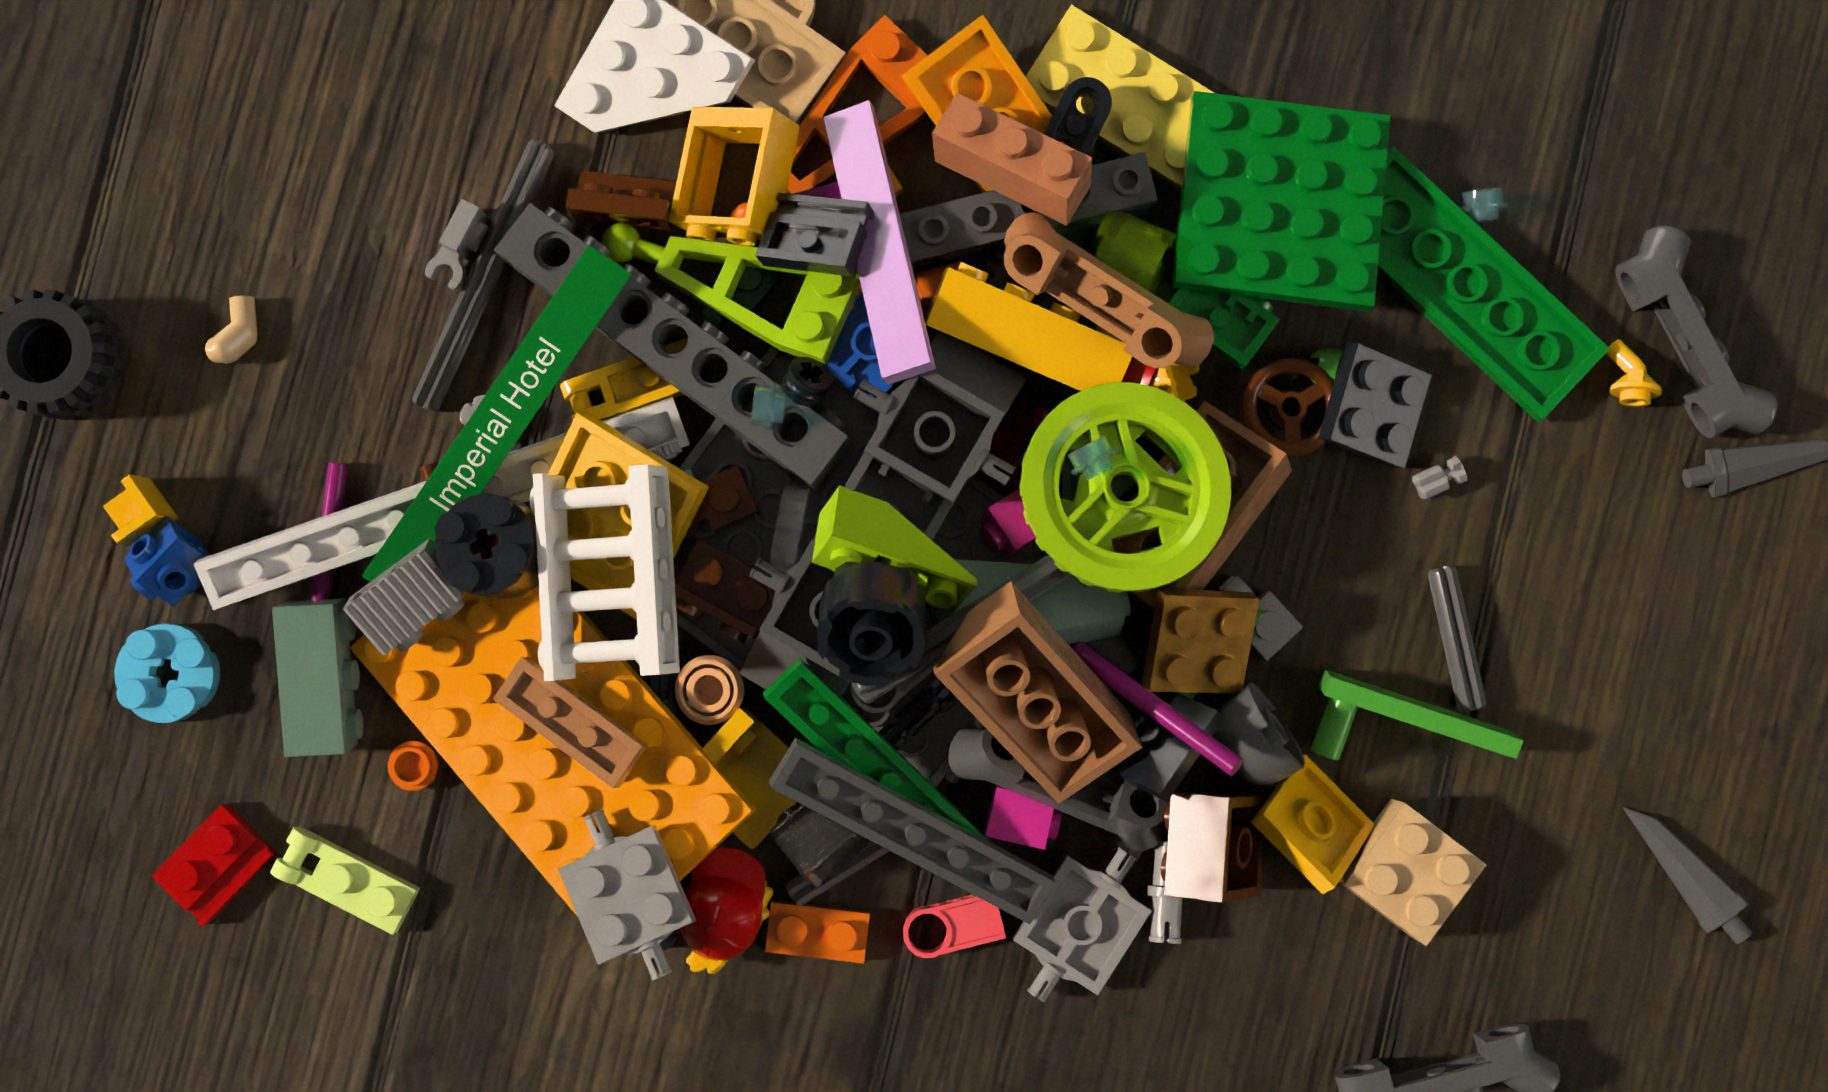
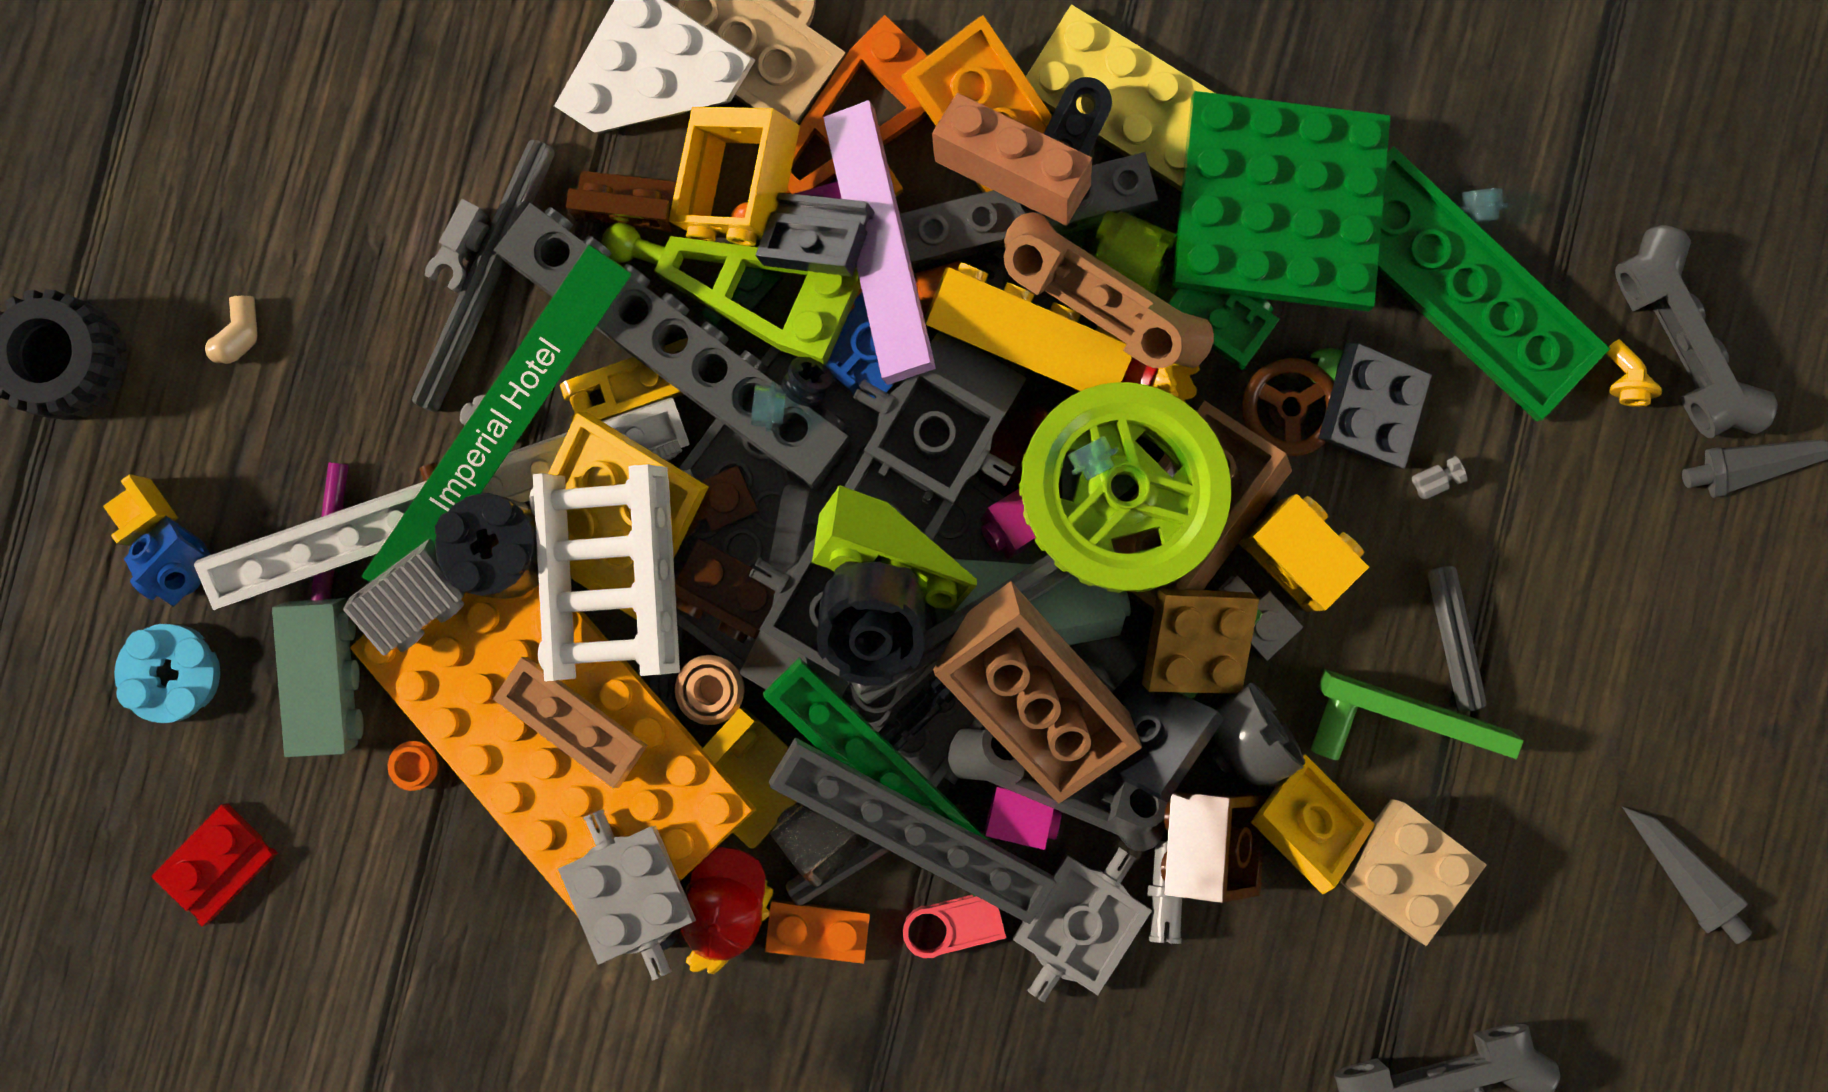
yellowish green plate [270,826,420,935] -> none
magenta bar [1073,642,1243,776] -> none
none -> yellow brick [1238,494,1369,612]

